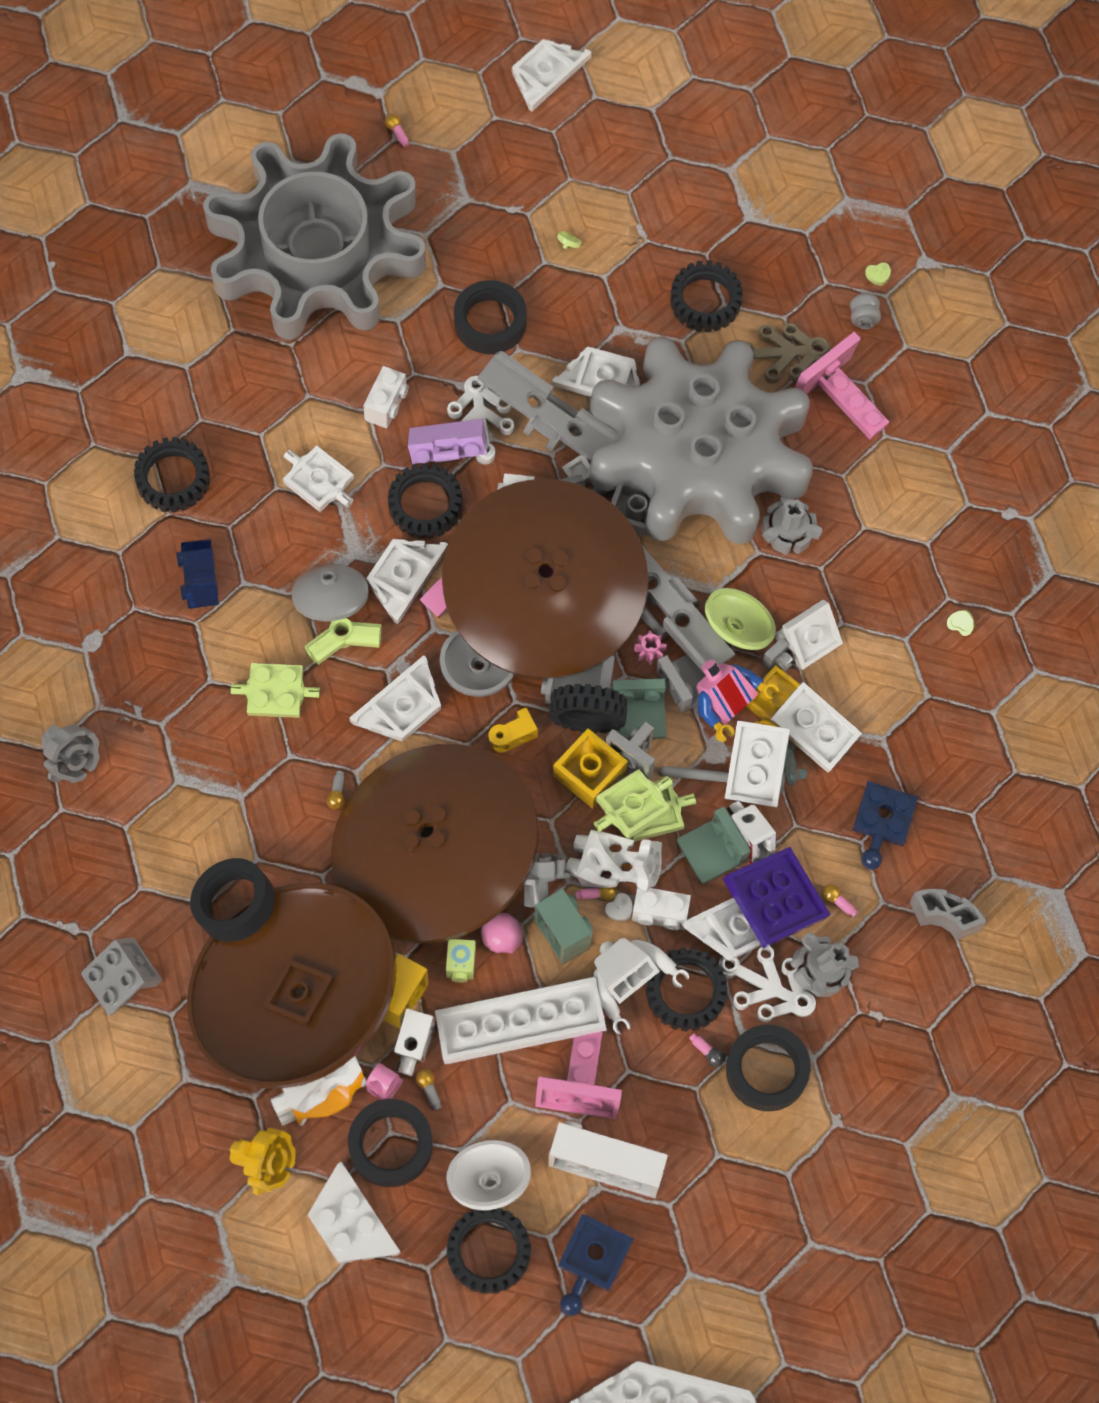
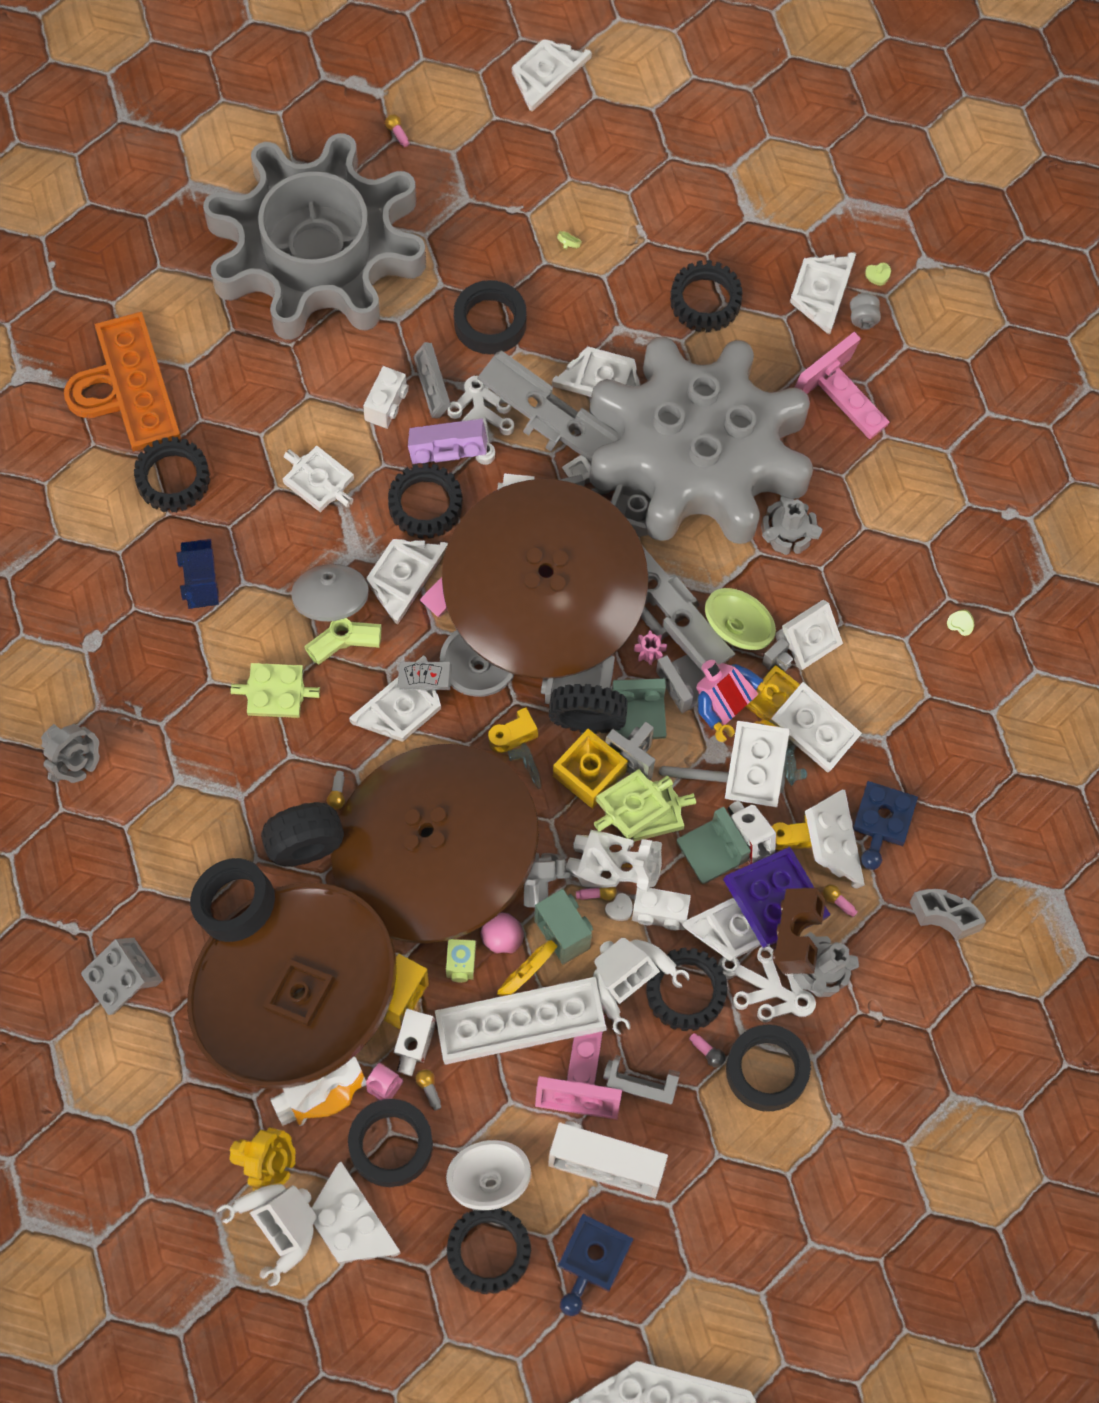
dark tan plant [746,323,830,384] -> none
none -> orange plate [64,311,181,452]
none -> white torso [216,1184,316,1286]
none -> black tyre [261,802,344,867]
none -> light grey tile [397,662,452,690]
none -> light grey tile [413,342,451,418]
none -> yellow tile [497,940,558,997]
none -> clear light blue bar [508,743,541,789]
none -> light grey panel [603,1055,680,1104]
none -> yellow leg [771,816,812,851]
none -> reddish brown arch [773,888,826,974]
none -> white wing [790,253,856,334]
none -> white wing [805,790,865,889]

